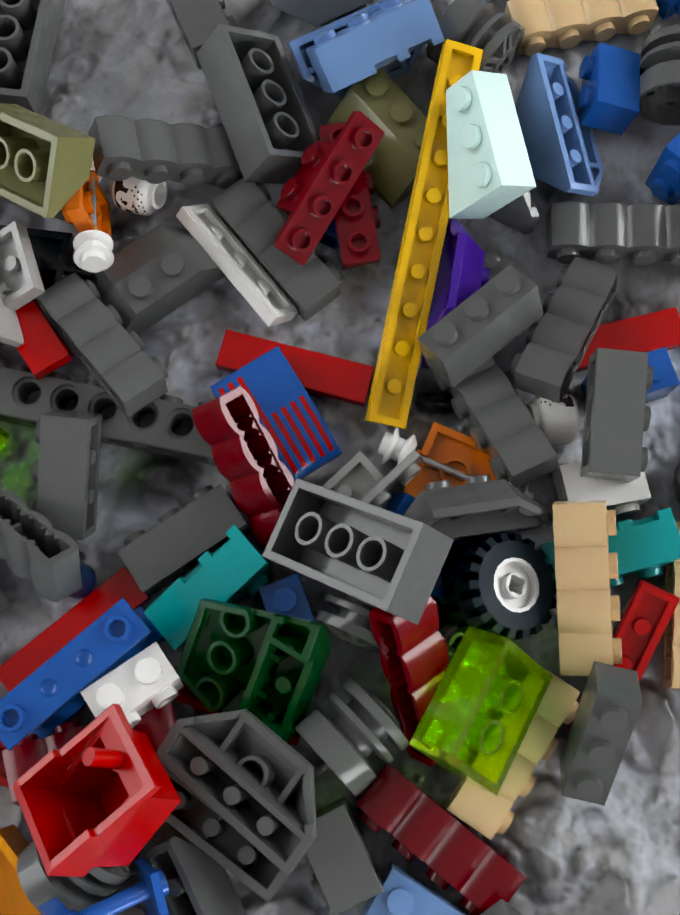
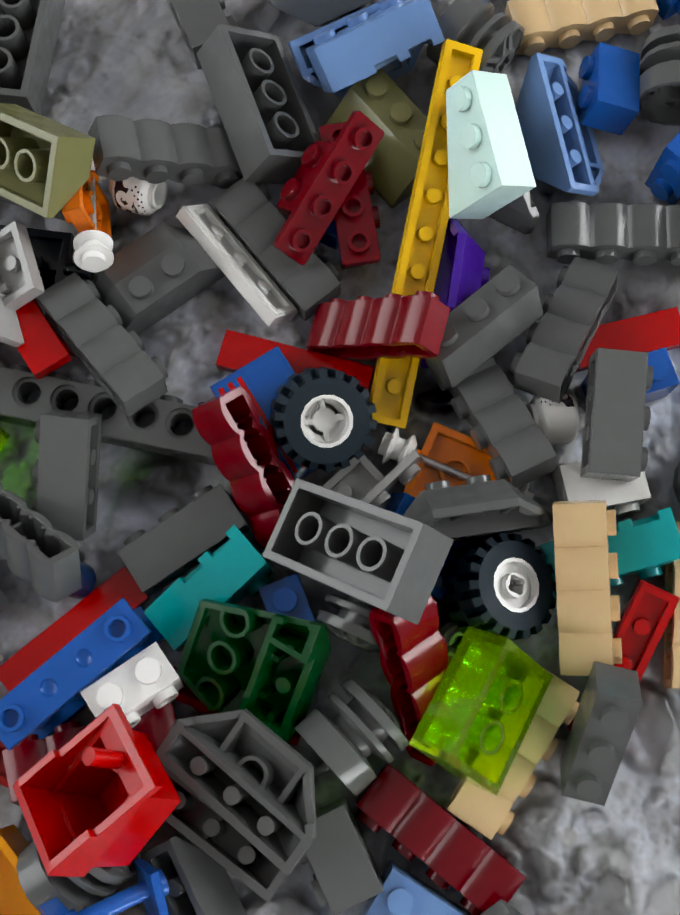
none -> black wheel [269,367,377,472]
none -> dark red brick [306,291,450,360]

